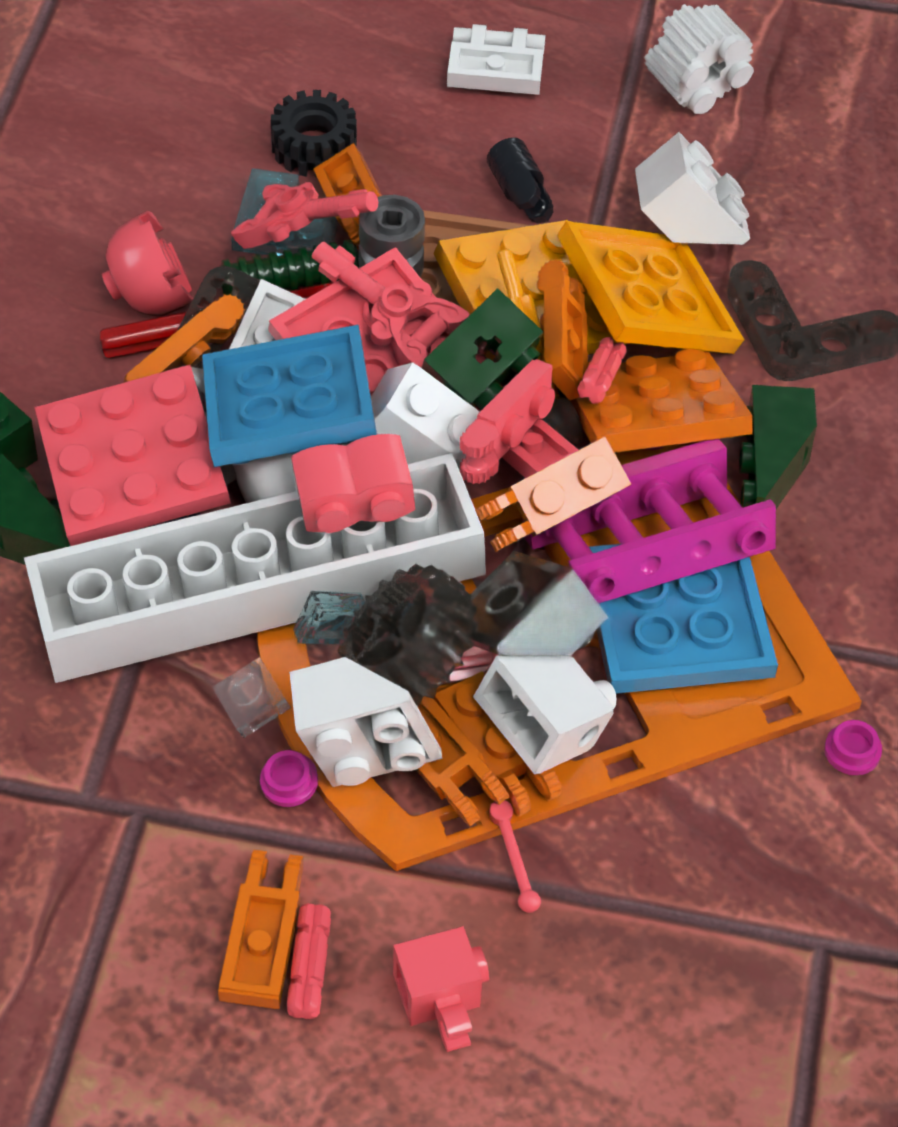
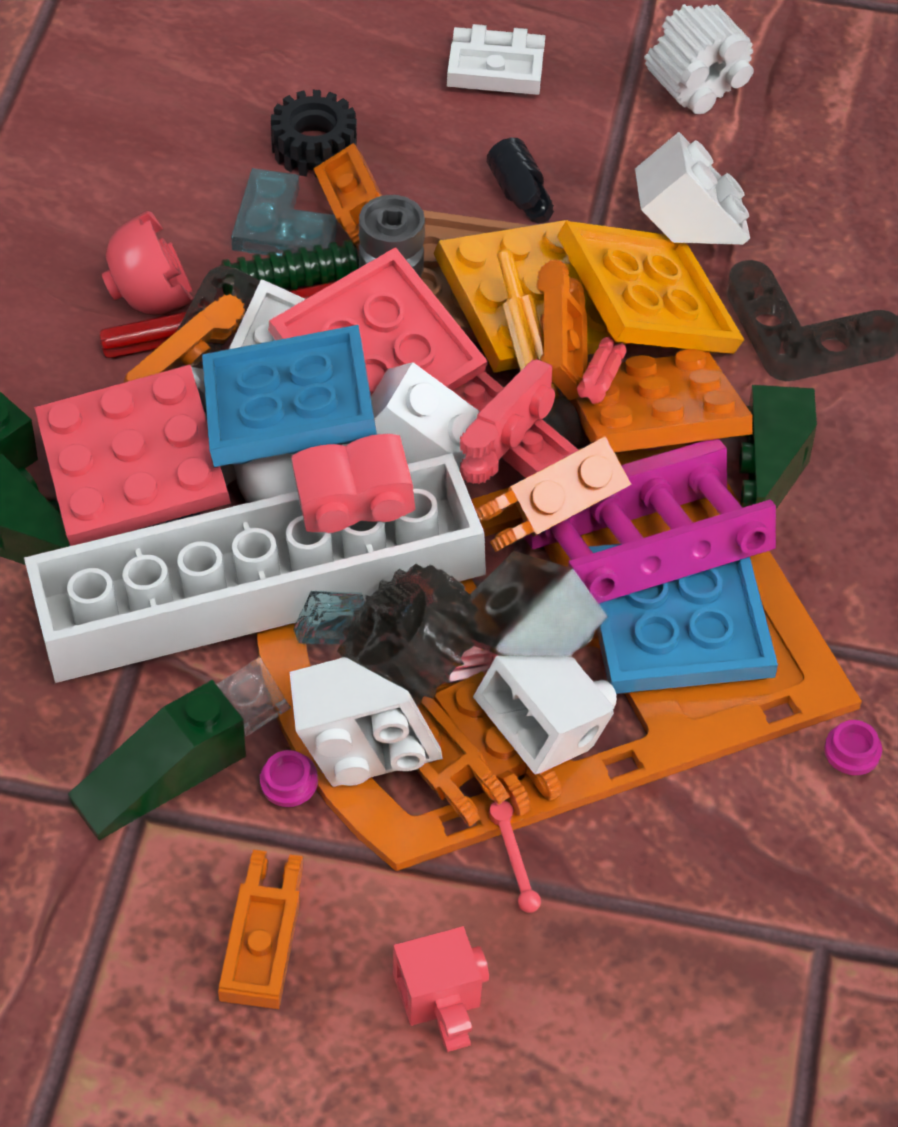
coral piece [231,182,379,249] -> none
coral axle [287,903,331,1020] -> none
coral piece [312,241,470,368] -> none
dark green brick [422,288,543,410] -> none
none -> dark green slope [68,680,246,840]

